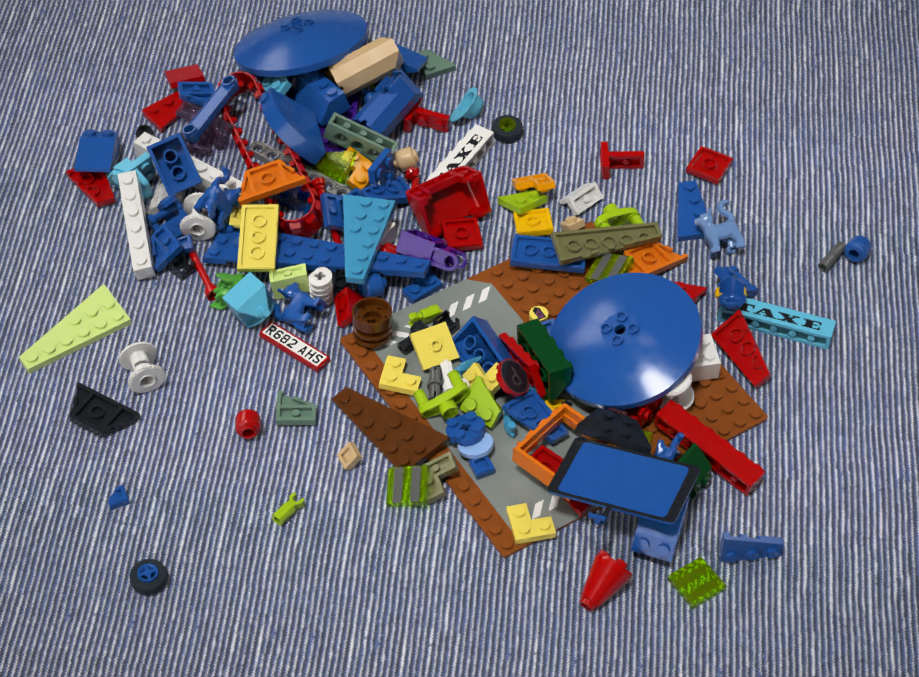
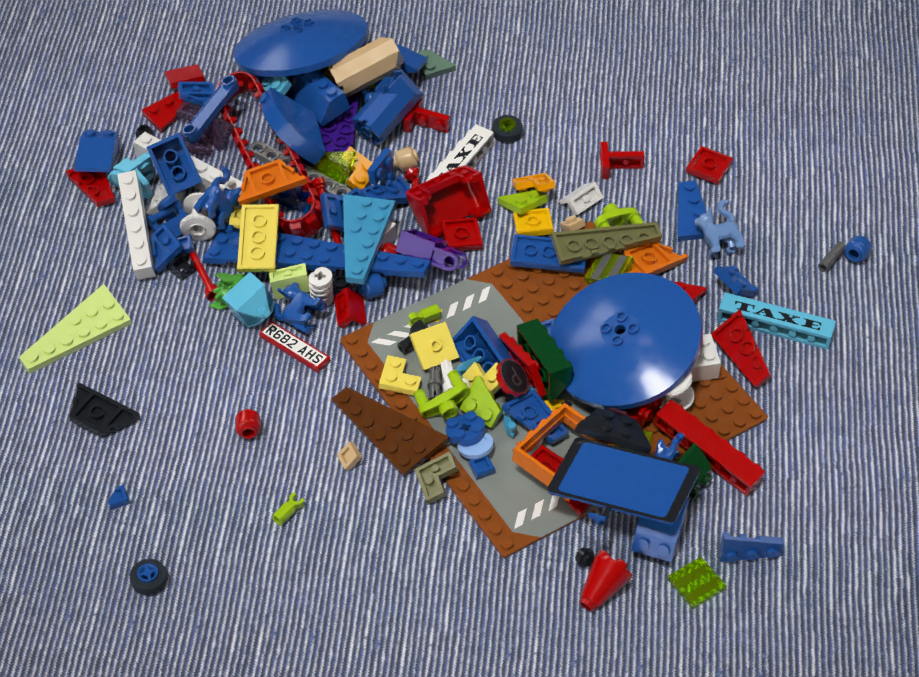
white hose [119,341,166,394] -> none
sand green wing [276,390,317,425] -> none
sand green brick [323,112,398,161] -> none
reddish brown wheel [352,297,393,348] -> none
clear neon green tile [386,465,429,507] -> none
blue plate [402,270,443,304] -> none
black piece [433,310,460,335] -> none
medium azure piece [450,87,484,122] -> none
light yellow plate [506,503,556,545] -> none
light yellow tile [529,306,548,322] -> none
blue hair [715,276,747,311] -> none
none -> black plate [575,547,594,568]

